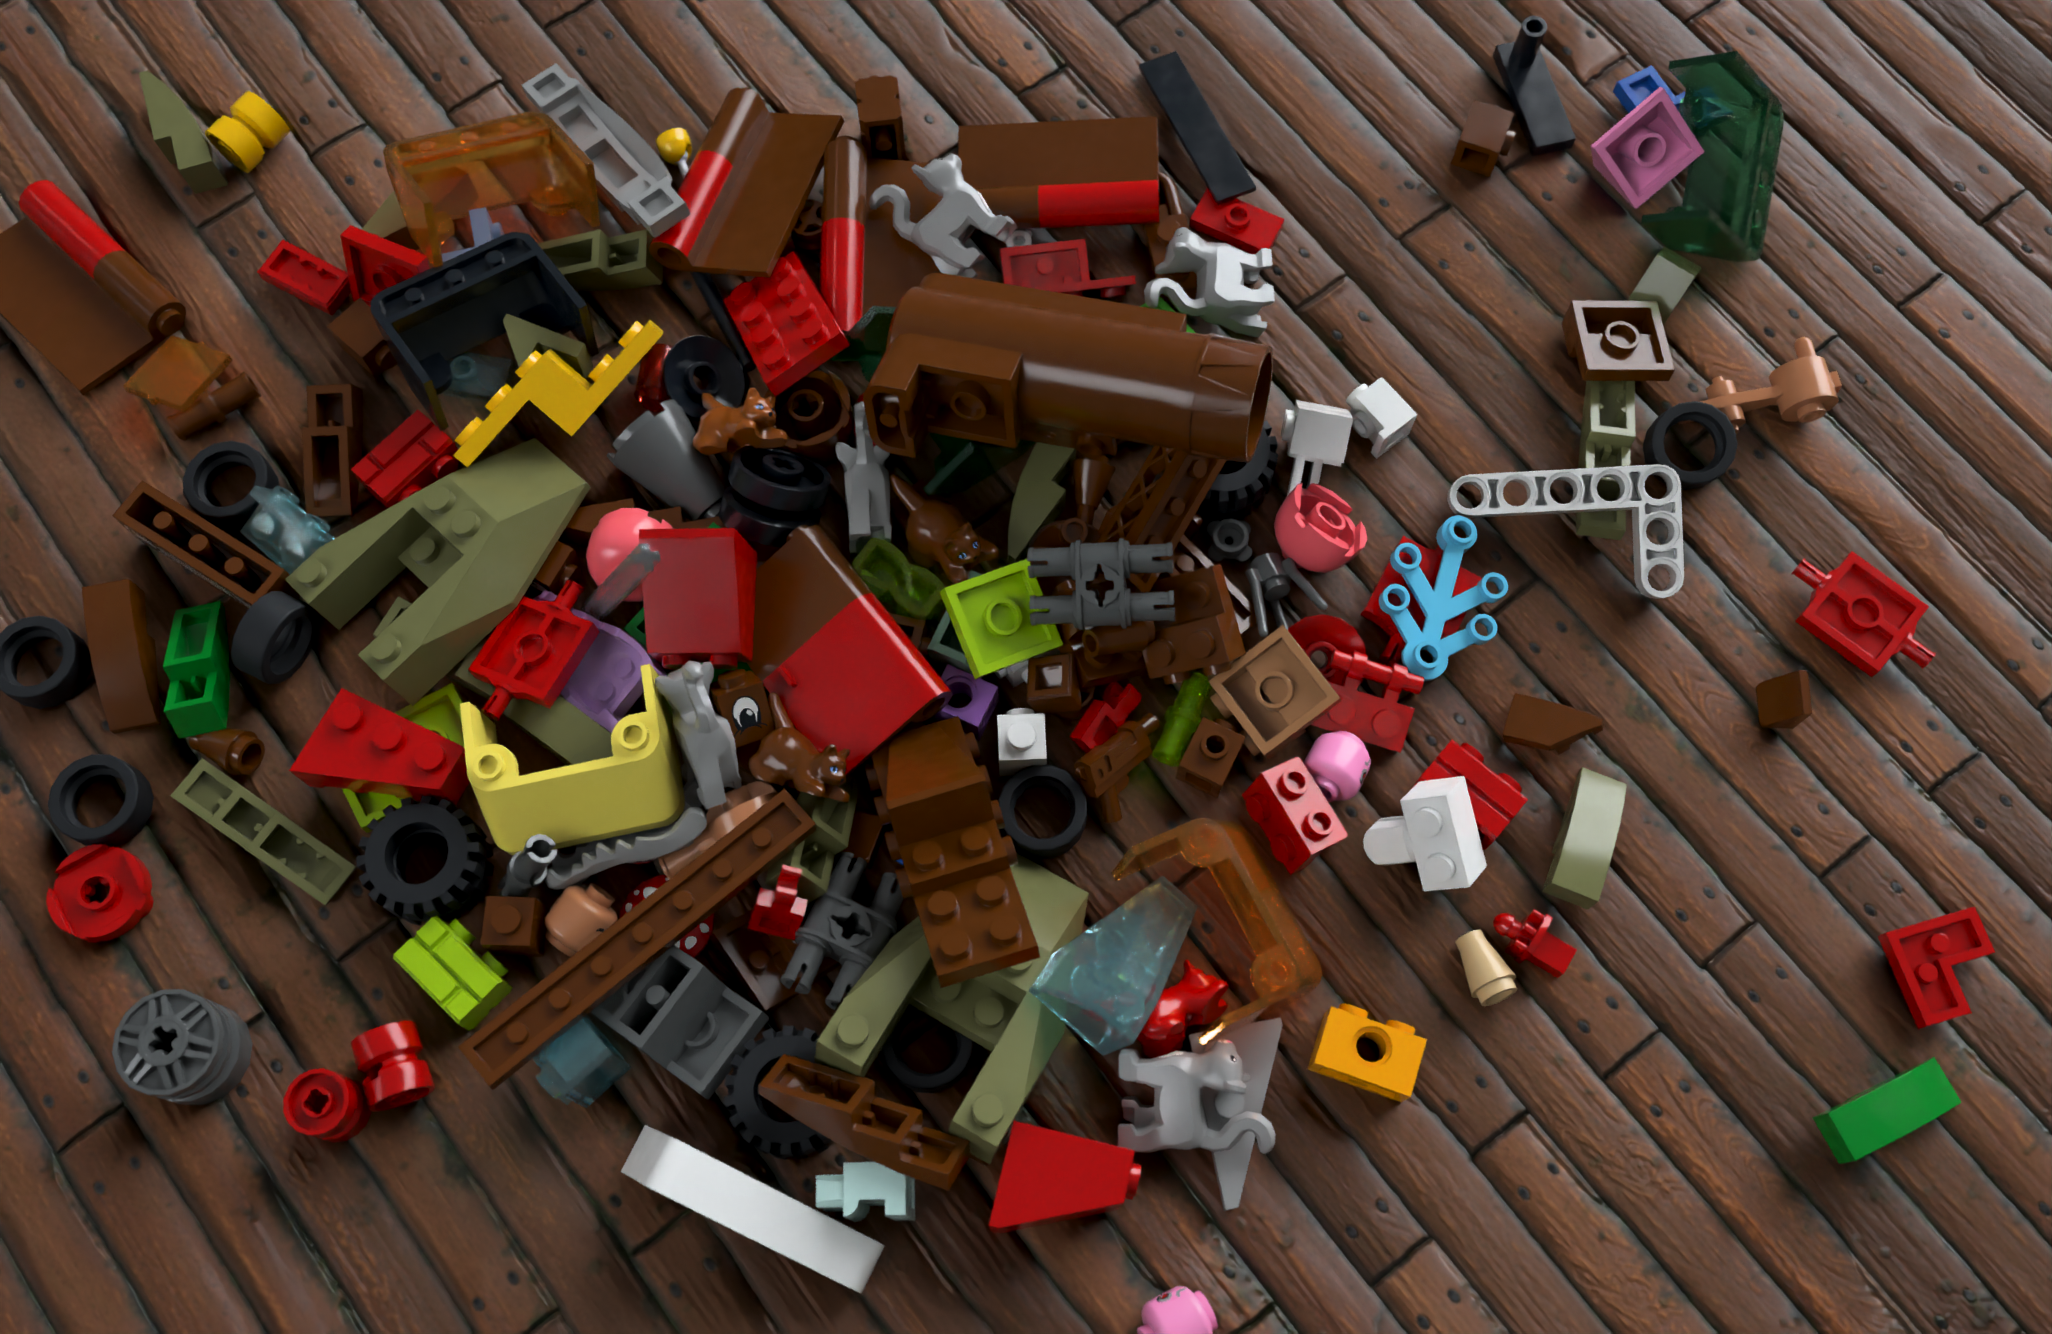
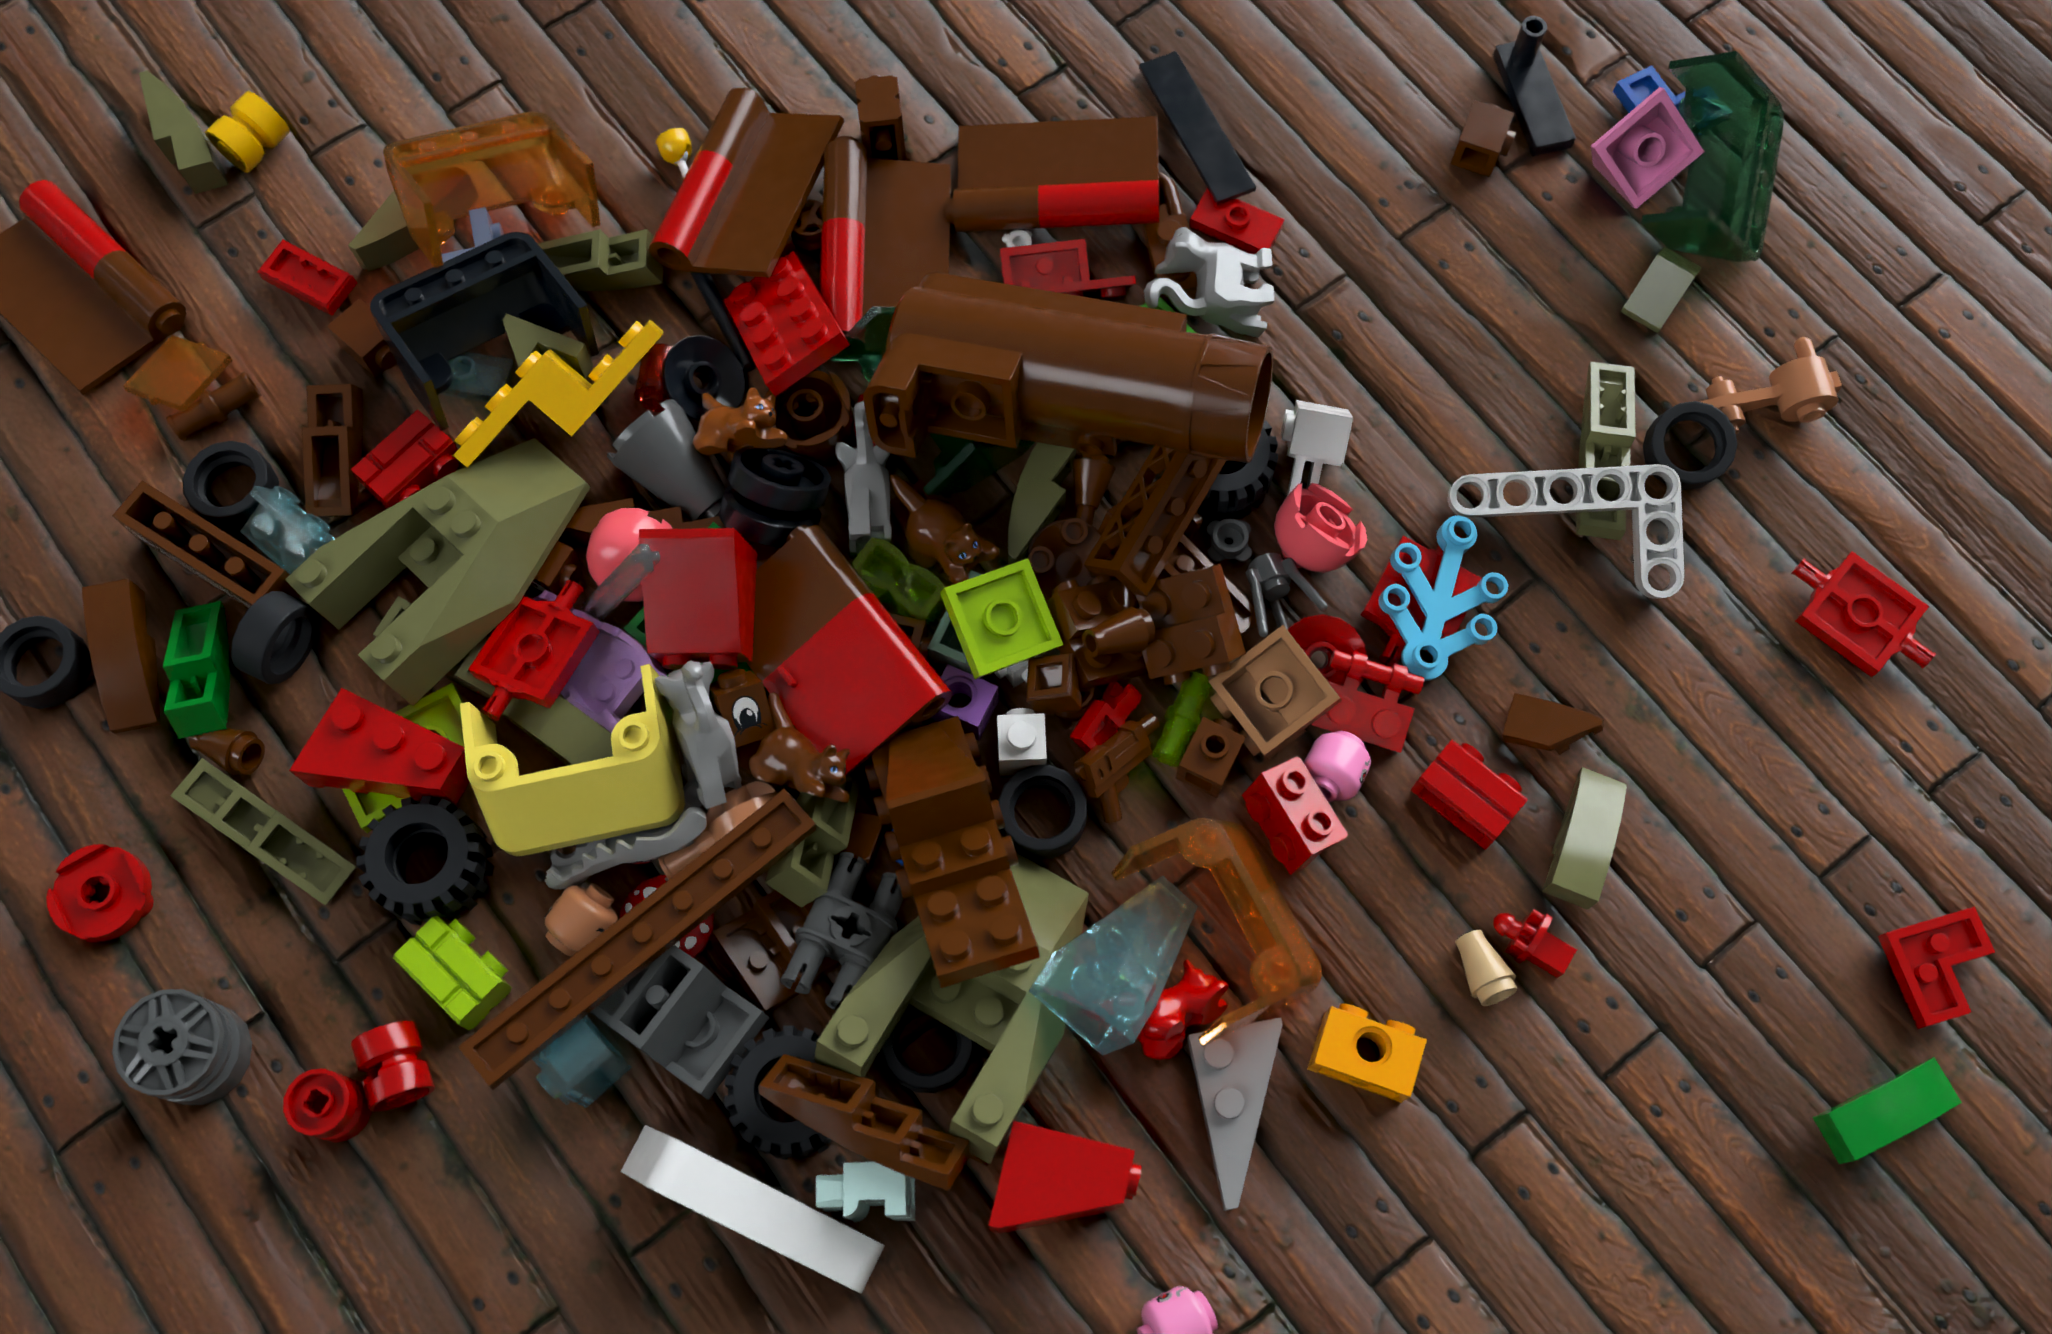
black tyre [48,754,154,847] -> none
red plate [340,225,429,306] -> none
reddish brown brick [480,896,549,957] -> none
dark grey pin [498,834,557,897] -> none
light grey piece [521,63,691,238] -> none
red plate [747,864,808,940] -> none
light grey animal [869,153,1017,279] -> none
dark grey pin [1027,538,1175,630] -> none
light grey animal [1118,1039,1275,1154] -> none
white brick [1346,377,1417,459] -> none
white brick [1363,776,1487,891] -> none
reddish brown plate [1561,300,1675,381] -> none
reddish brown slope [1756,670,1812,729] -> none

